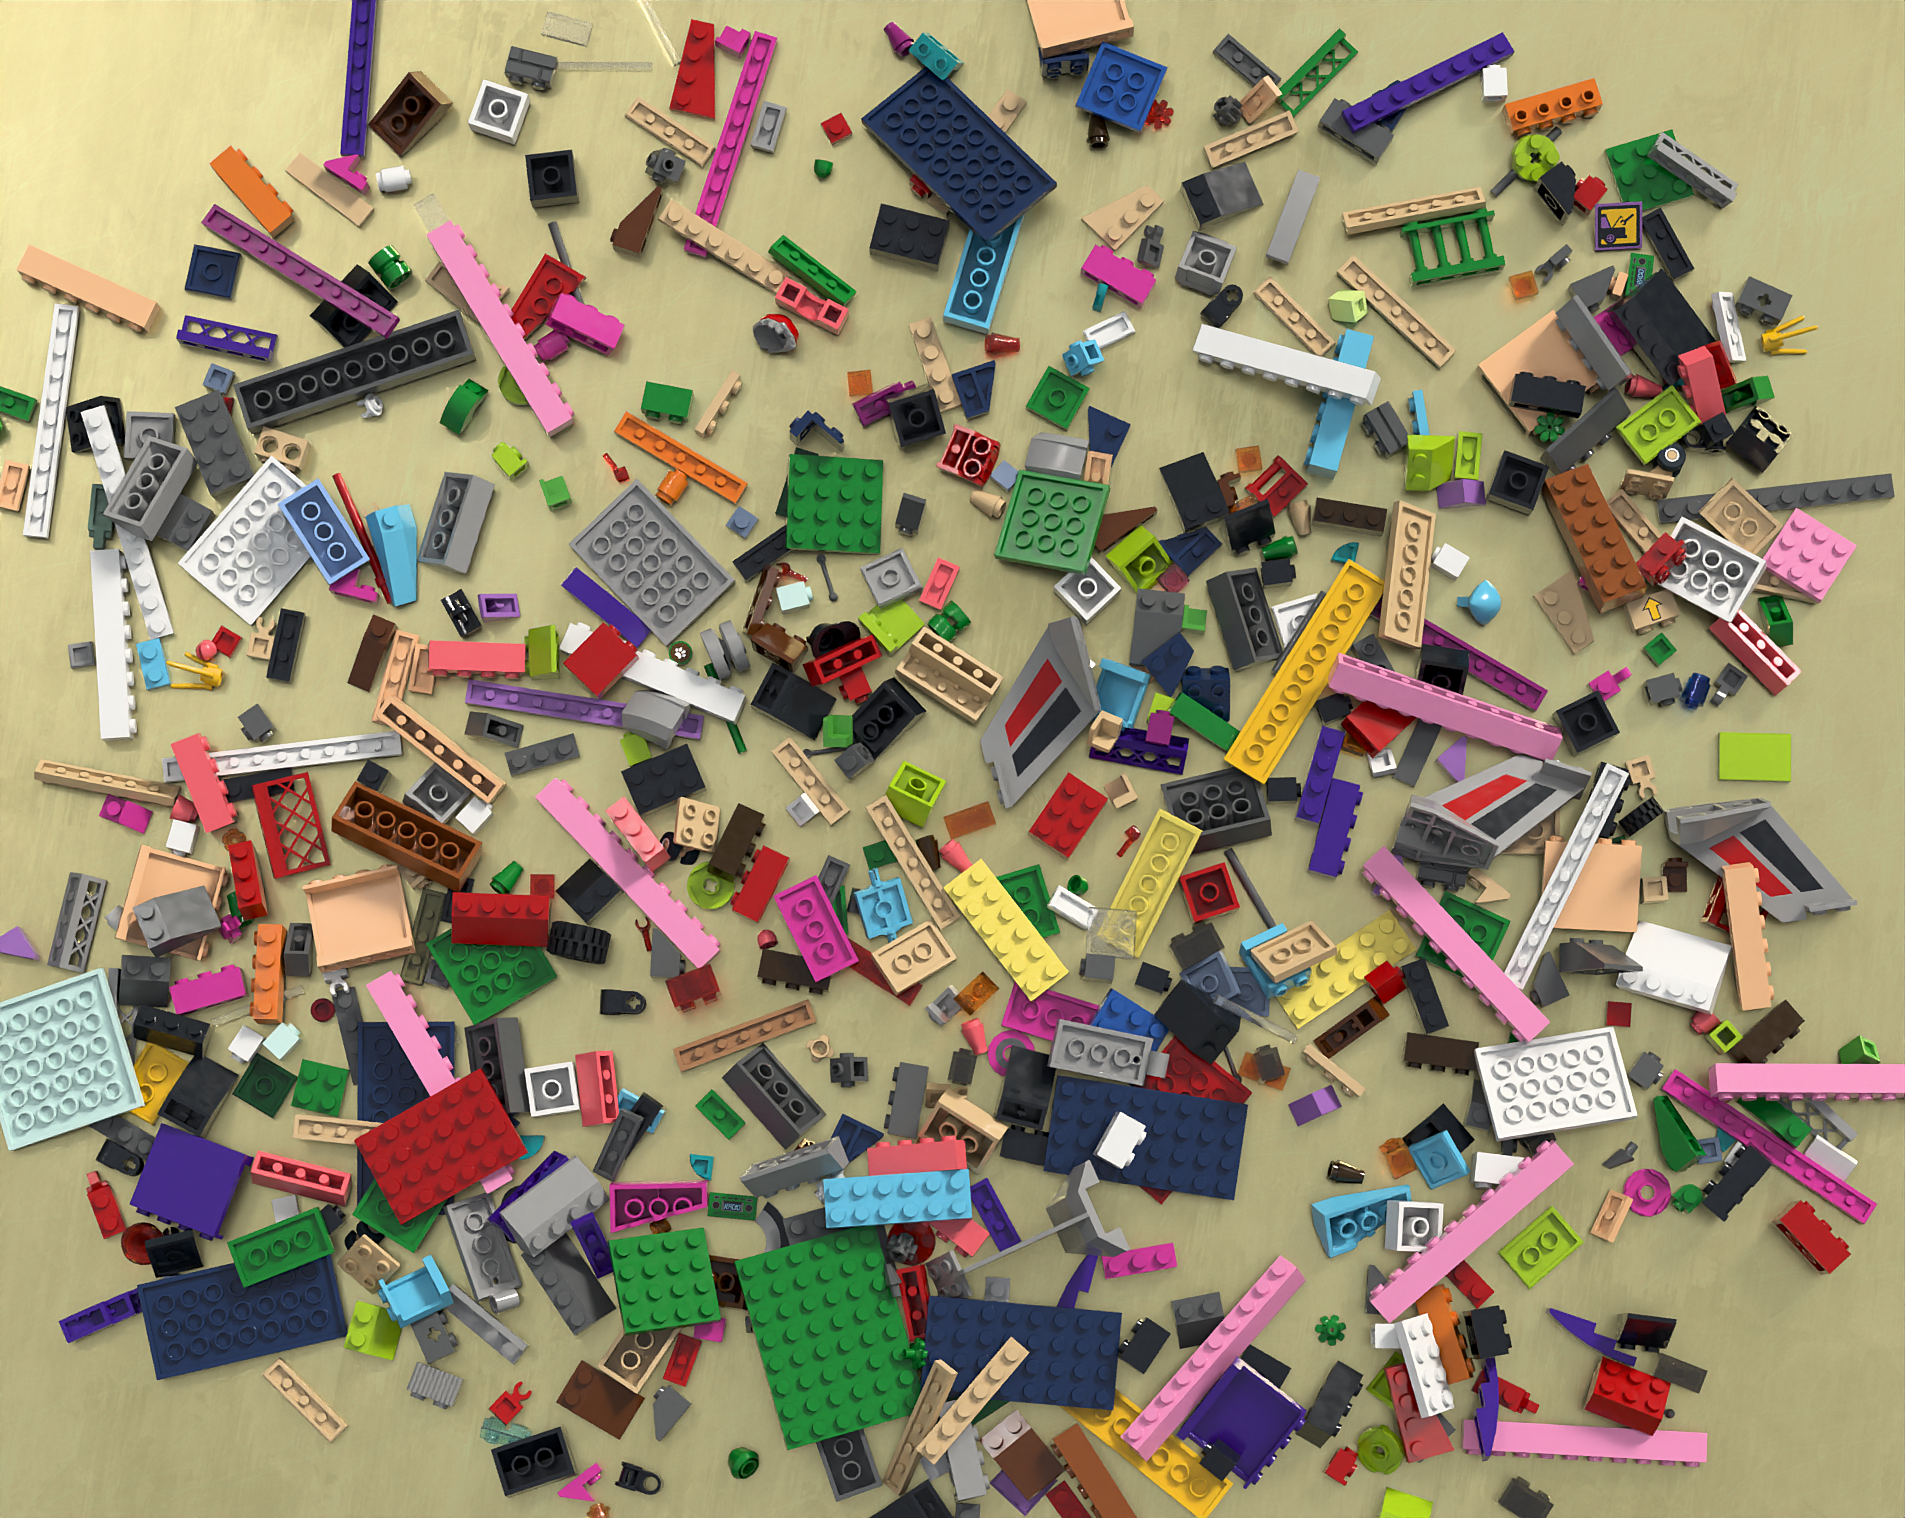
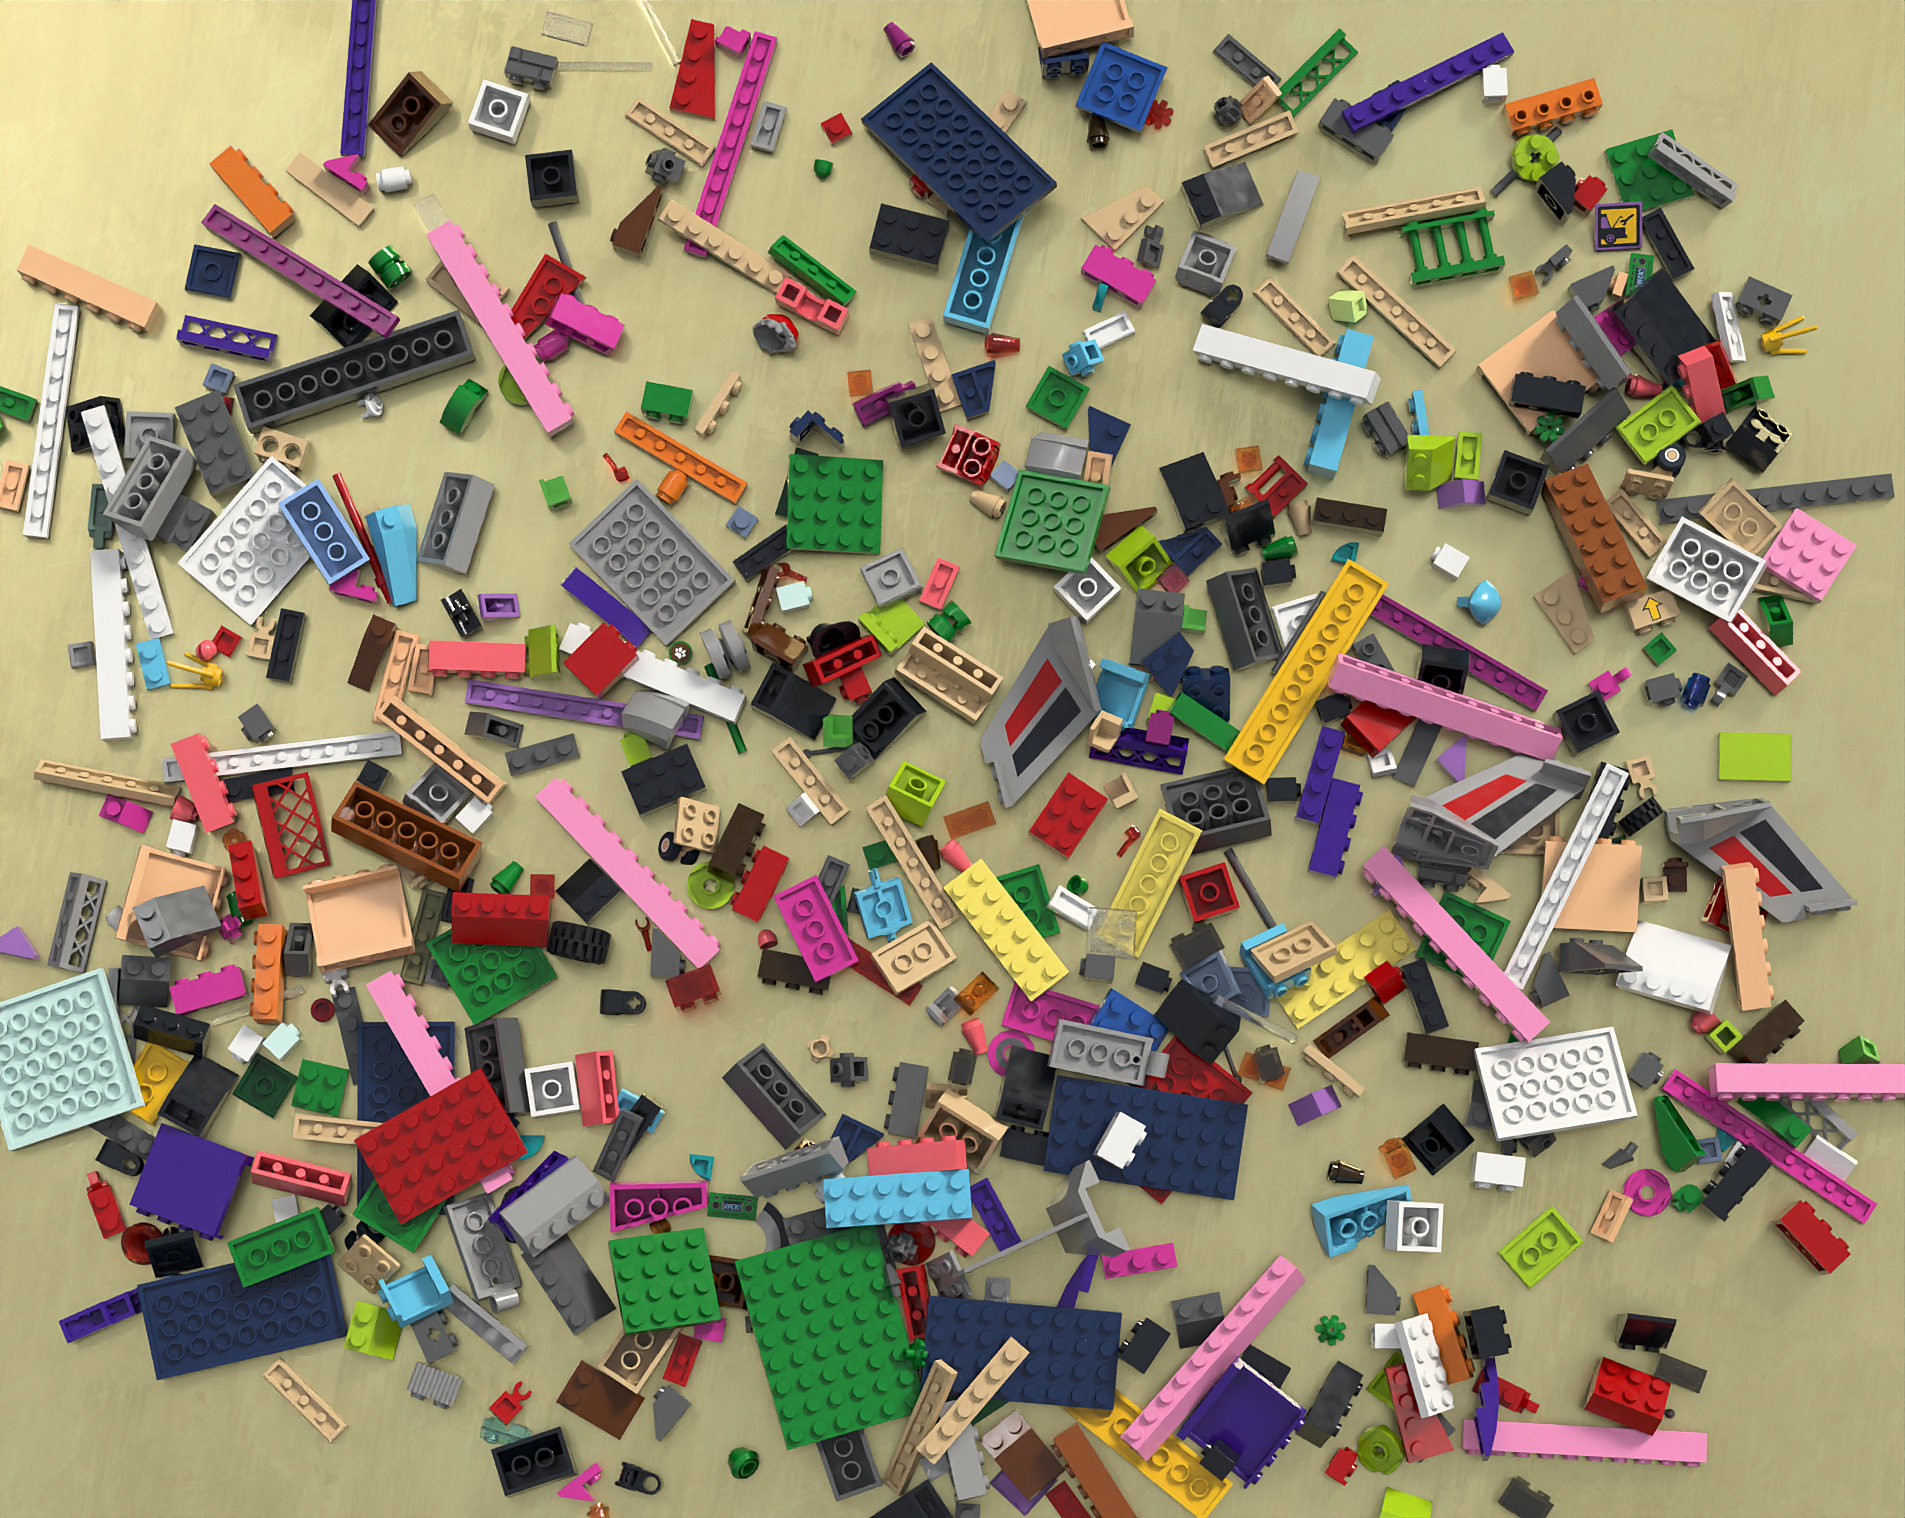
lime brick [491,442,530,481] -> none
dark purple plate [570,1212,613,1279] -> none
coral brick [605,797,671,872] -> none
medium nougat plate [673,999,816,1072] -> none
green plate [695,1089,746,1140] -> none
dark grey hinge [816,554,838,601] -> none
dark grey slope [895,493,927,536] -> none
teal bracket [909,32,964,80] -> none
bright pink brick [1369,1139,1574,1324] -> none
tan plate [1378,500,1436,650] -> none
medium azure tile [1407,1130,1471,1190] -> none
red plate [1445,1260,1495,1309] -> none
dark purple slope [1546,1308,1637,1367] -> none
red tile [1605,1001,1632,1027] -> none
red bracket [1636,532,1687,587] -> none

